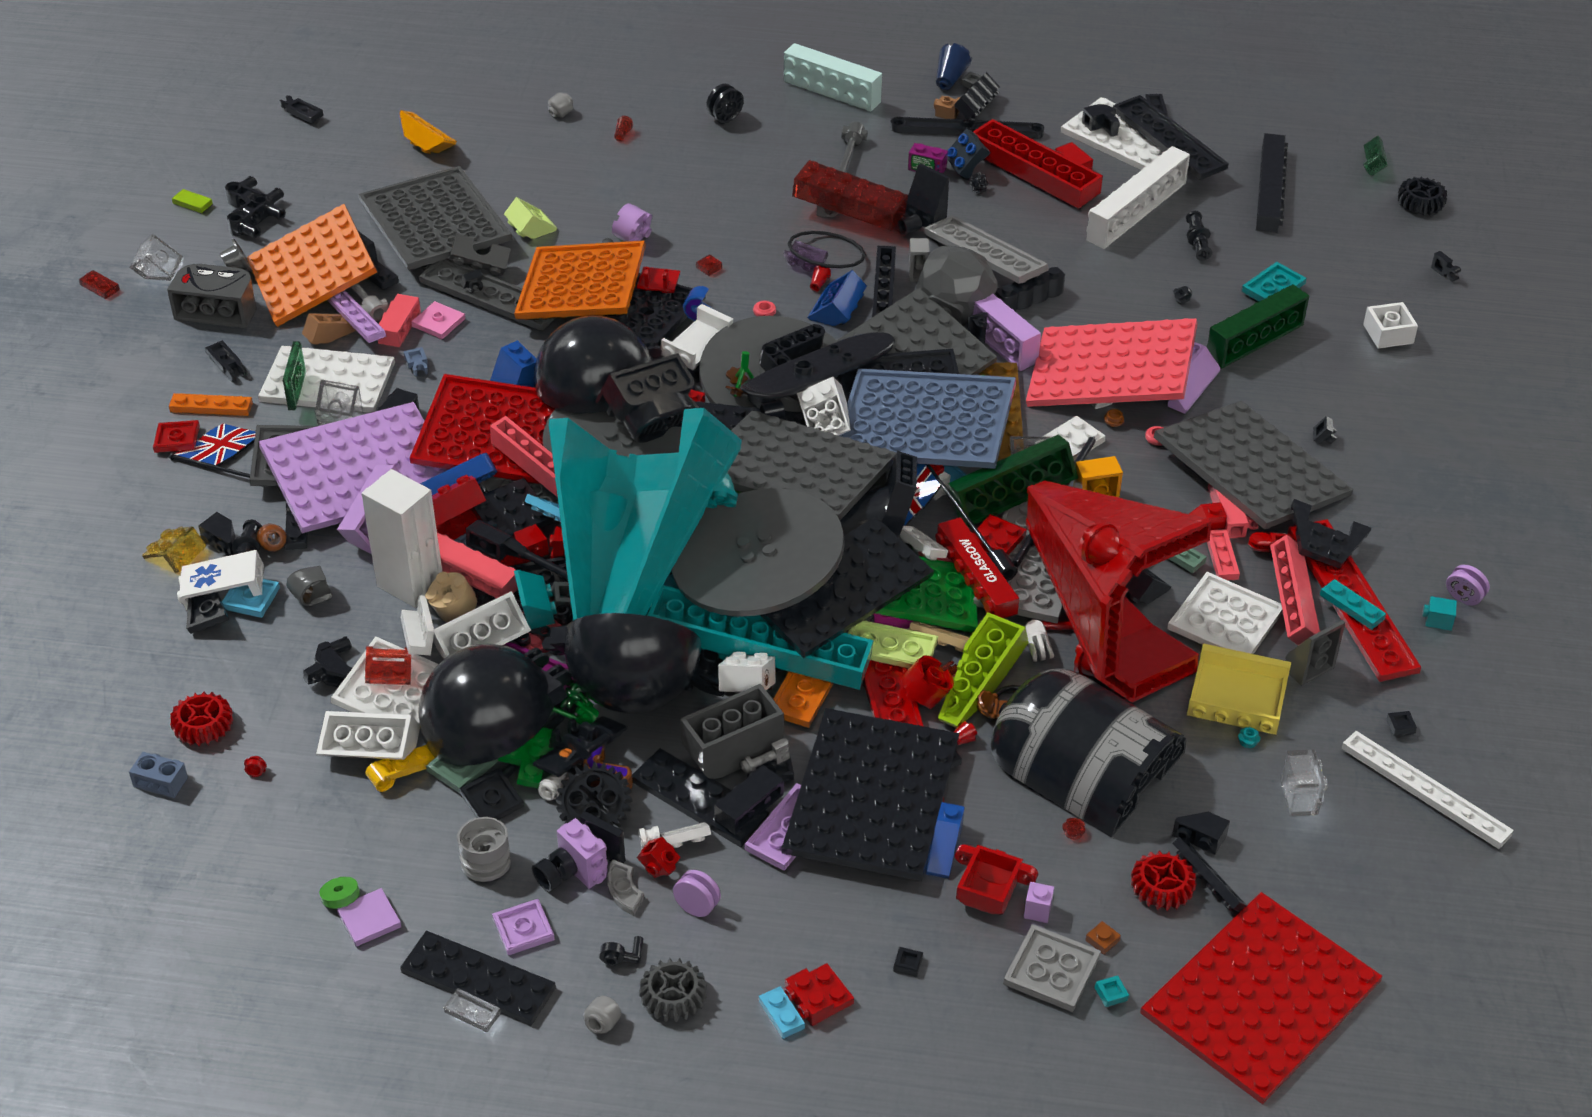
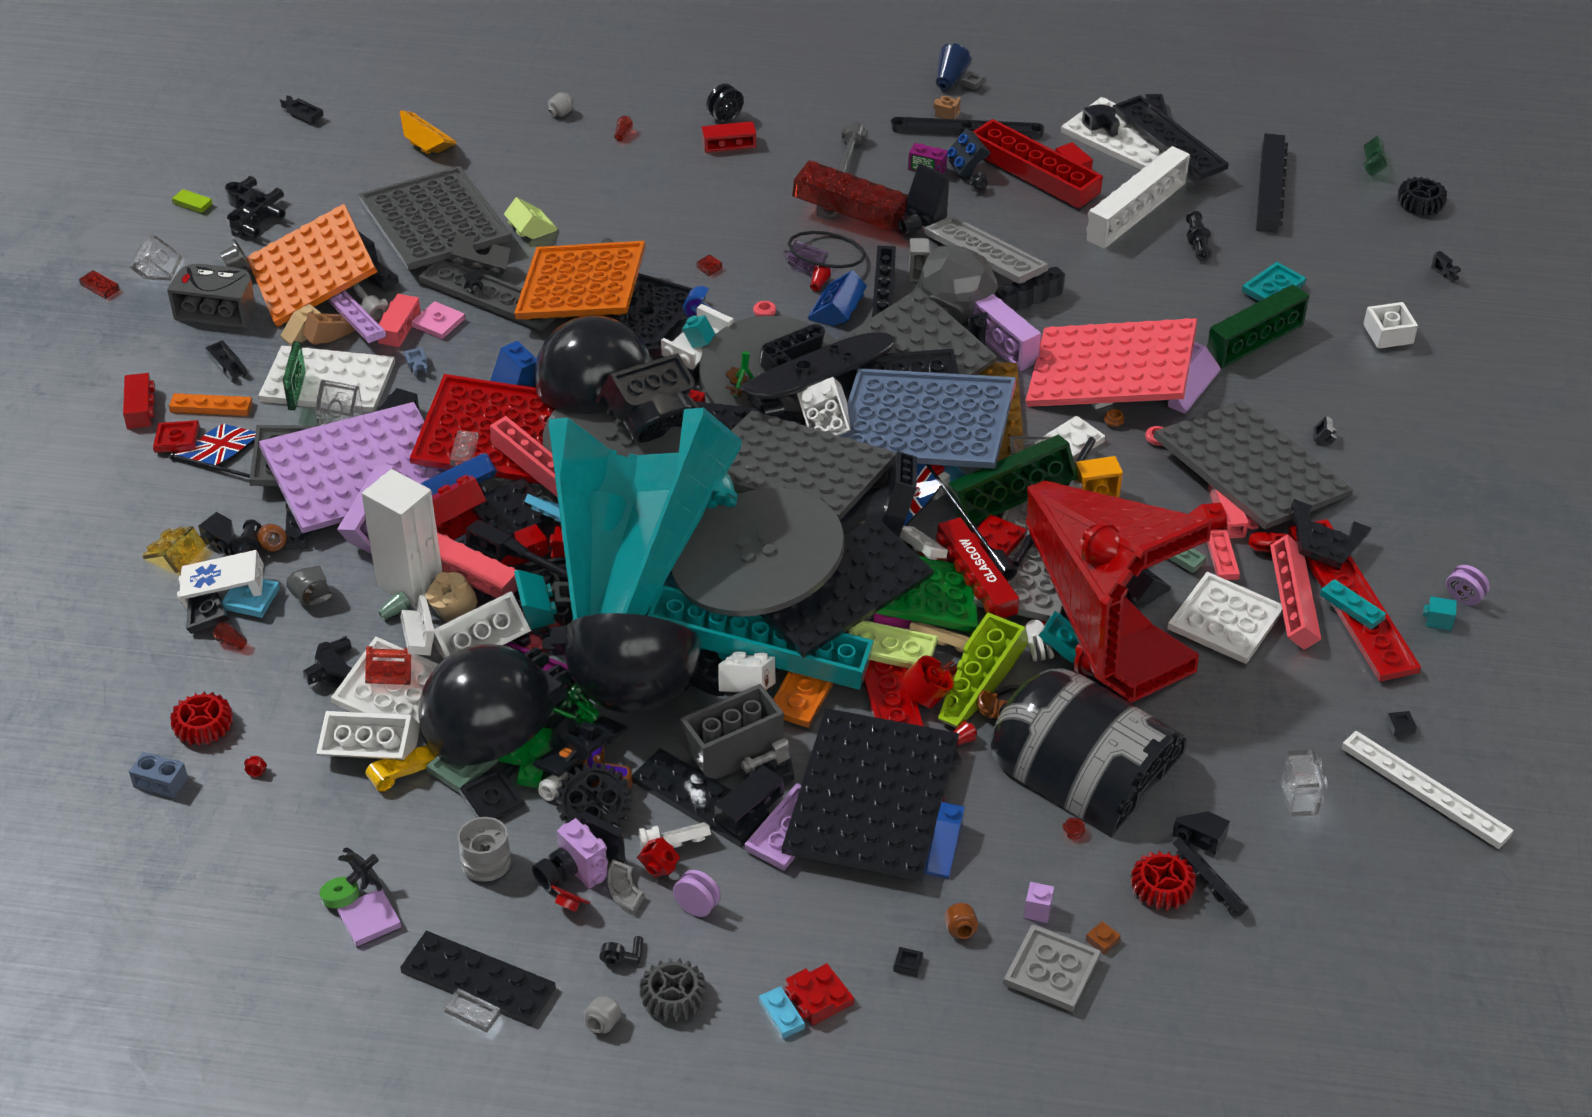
lavender tile [492,899,555,956] -> none
lavender brick [612,203,652,242] -> none
red plate [637,267,680,293] -> none
light aqua brick [784,43,882,112] -> none
black brick [954,72,1000,120] -> none
red piece [955,844,1039,915] -> none
teal plate [1094,975,1129,1007] -> none
red plate [1140,892,1382,1105] -> none
black piece [1173,286,1192,303] -> none
light yellow panel [1187,644,1291,735] -> none
teal plate [1238,727,1261,748] -> none
dark grey slope [1286,620,1346,686] -> none
none -> red brick [123,373,155,429]
none -> clear red cone [213,622,247,650]
none -> tan slope [280,304,321,347]
none -> black piece [338,847,382,892]
none -> sand green cone [377,591,411,621]
none -> clear plate [450,430,478,466]
none -> red piece [551,885,591,912]
none -> teal brick [682,315,716,348]
none -> red brick [701,121,756,153]
none -> dark orange head [944,903,979,939]
none -> teal plate [1038,610,1079,663]

